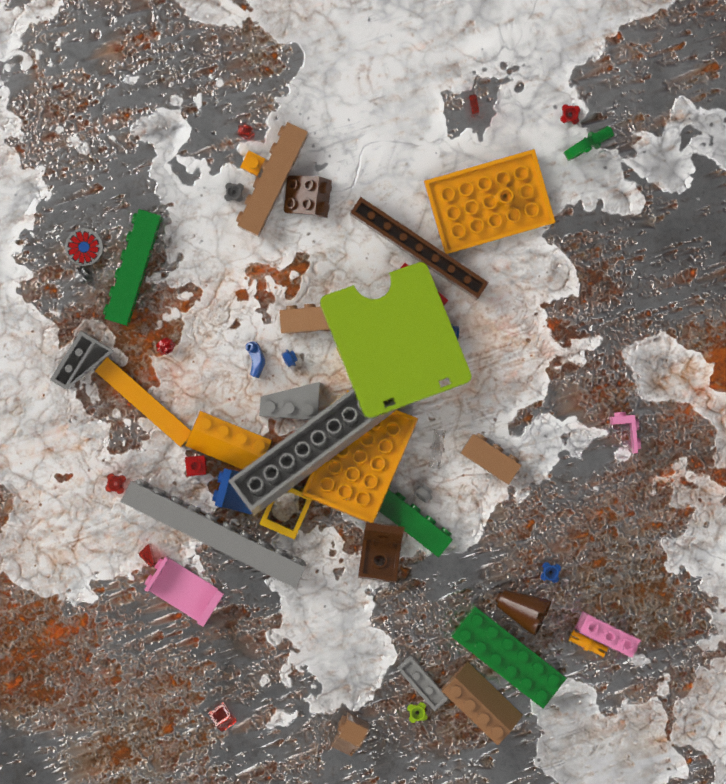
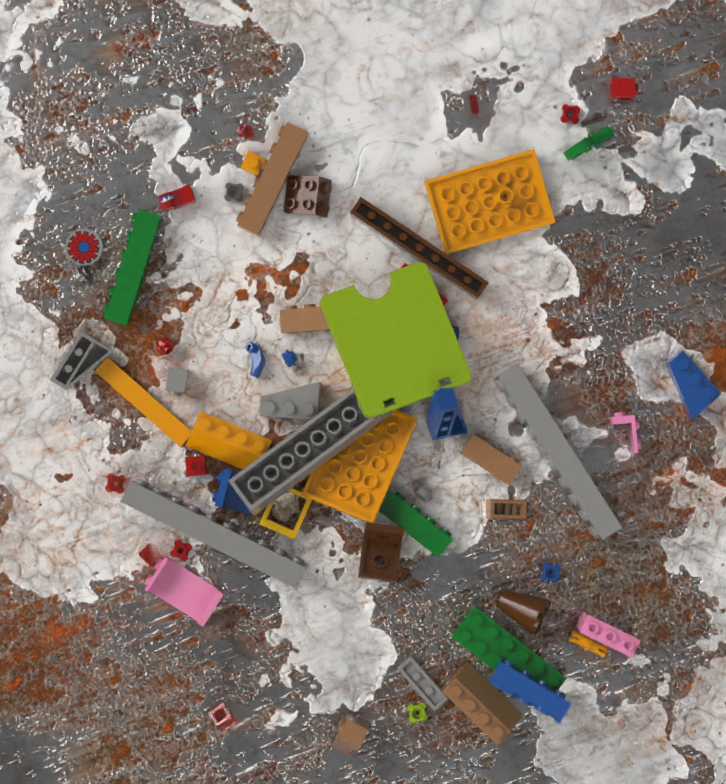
none -> red leg [158,184,196,212]
none -> light grey brick [165,367,189,396]
none -> red plate [170,539,192,562]
none -> blue wedge [425,388,468,440]
none -> medium nougat slope [486,499,527,519]
none -> blue wedge [488,660,572,724]
none -> light grey brick [495,363,622,540]
none -> red brick [610,78,638,101]
none -> blue wedge [665,351,721,420]

